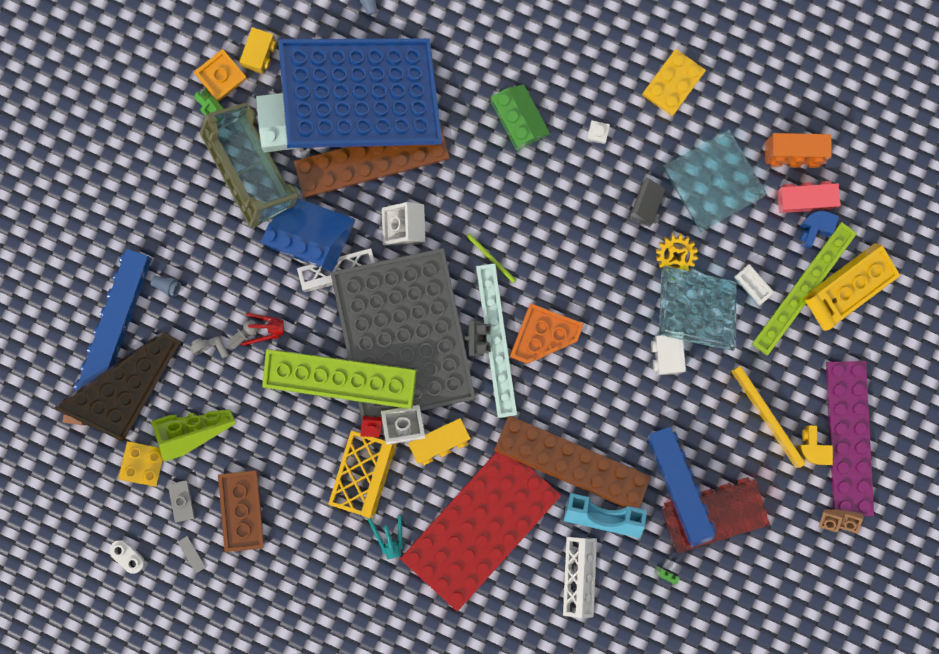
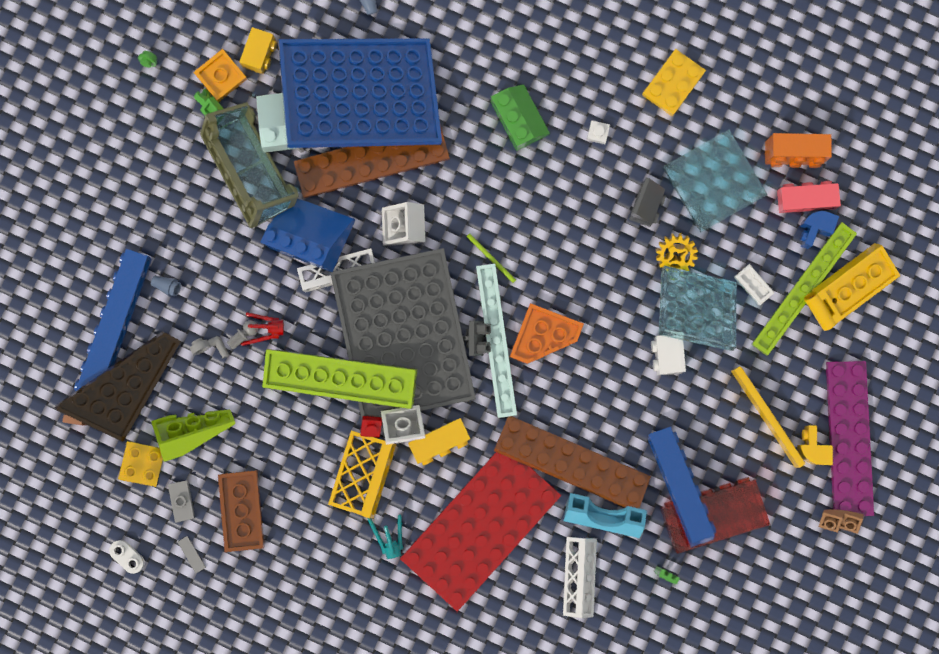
none -> bright green plate [138,51,157,68]

